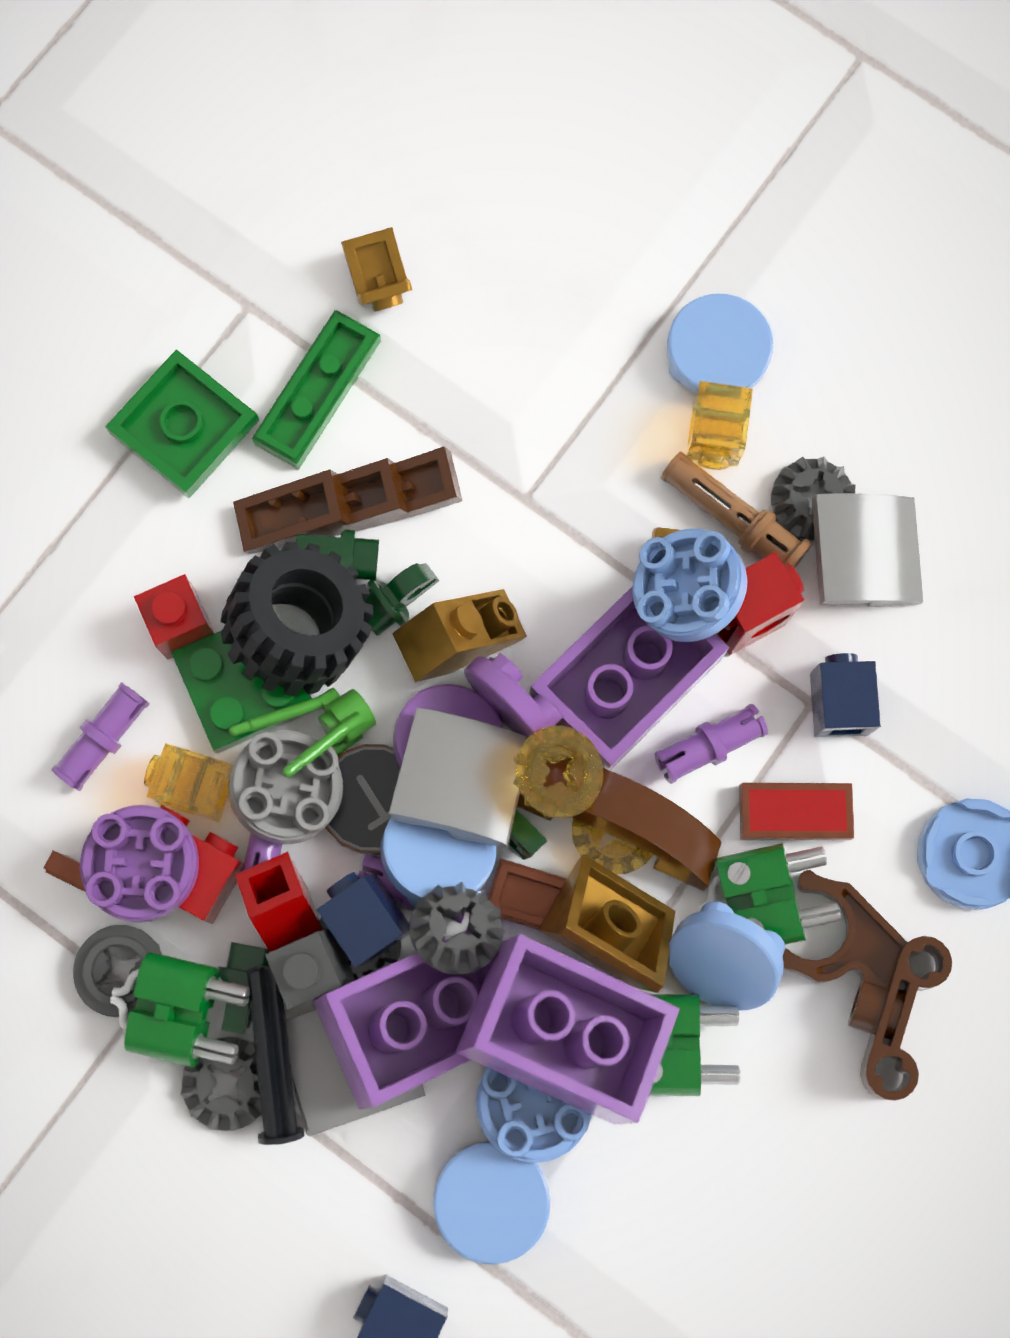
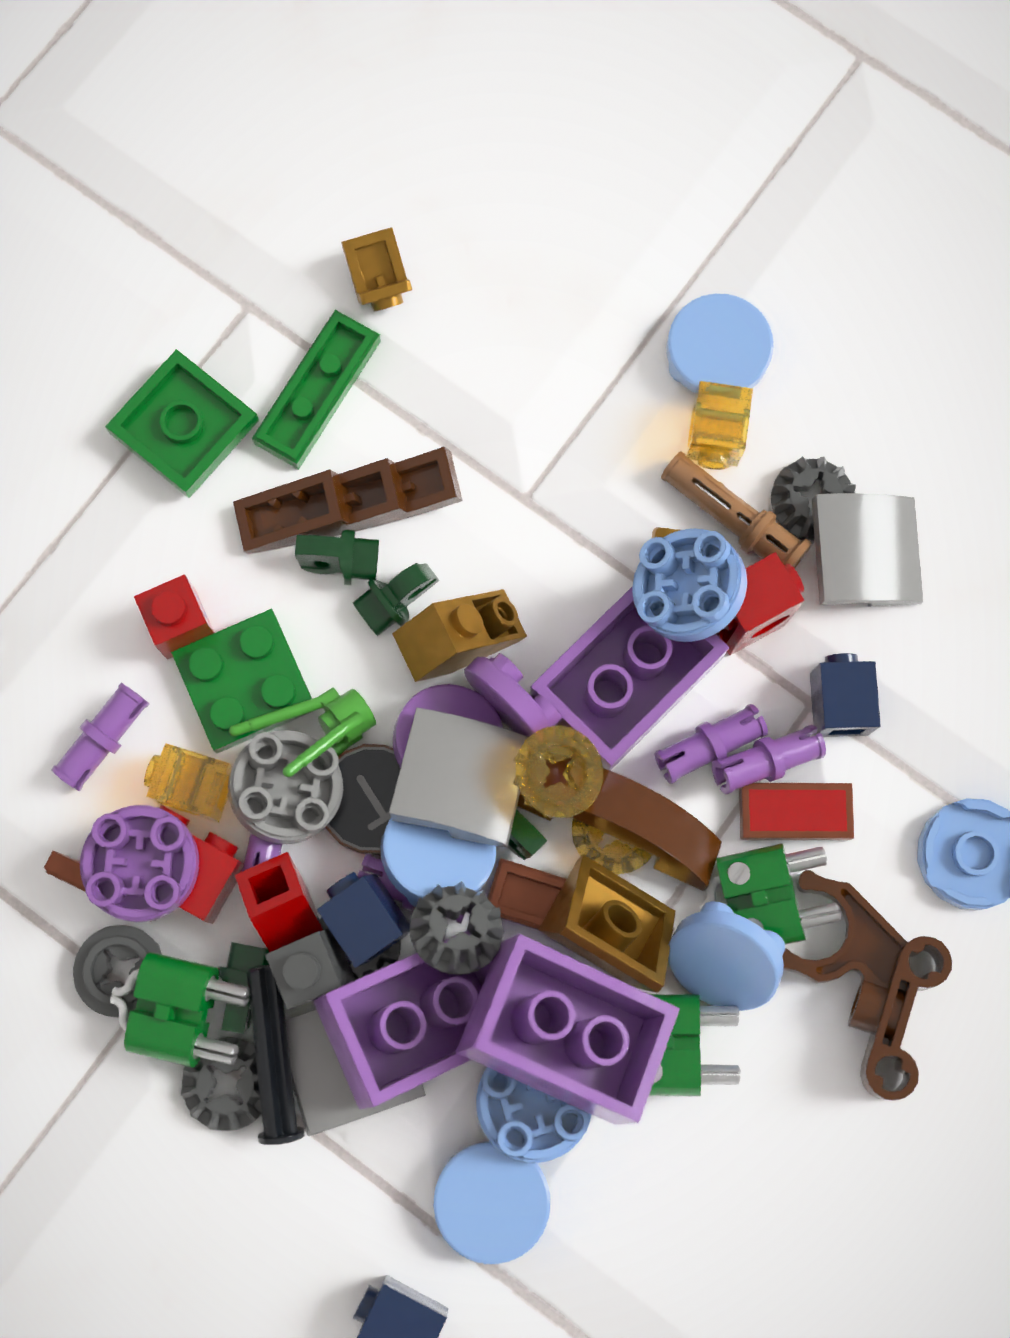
black tyre [220,542,373,696] -> none
none -> medium lavender pin [712,724,826,795]

